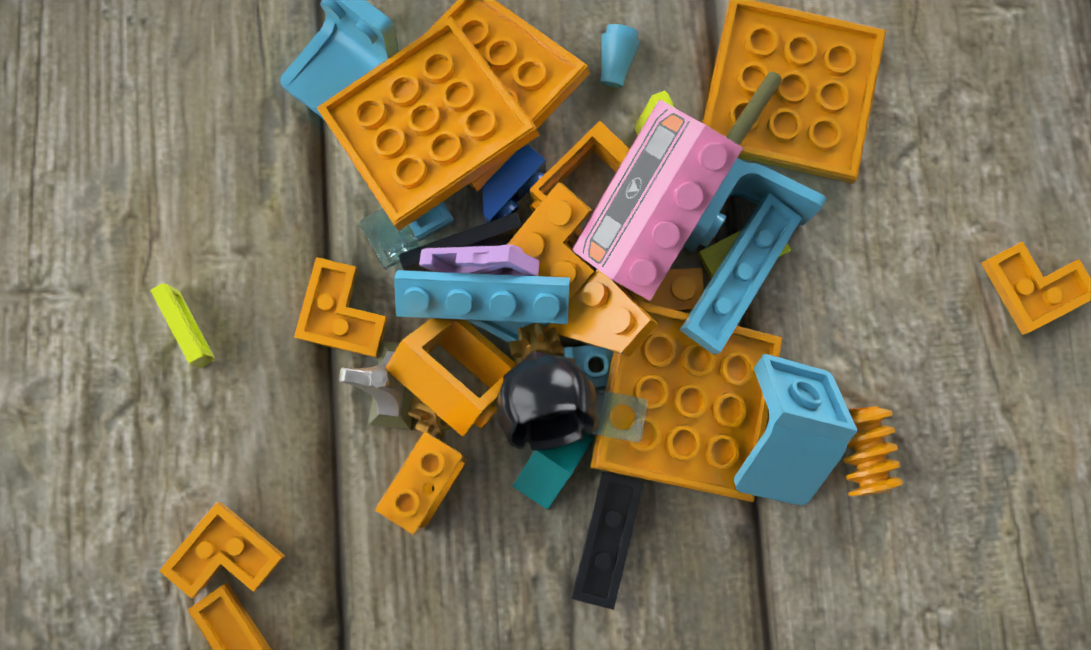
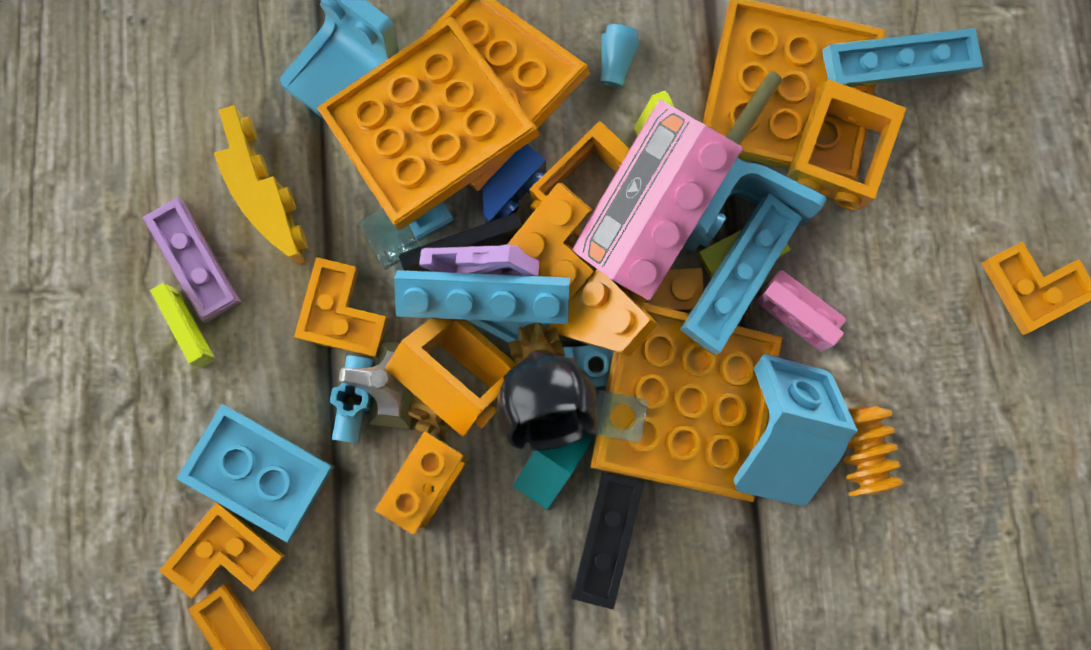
none -> lavender tile [142,197,242,323]
none -> medium azure plate [177,404,334,542]
none -> yellow slope [214,105,308,265]
none -> medium azure axle [330,356,374,444]
none -> bright pink bracket [754,270,846,352]
none -> light orange window [787,79,907,210]
none -> medium azure plate [822,28,983,87]

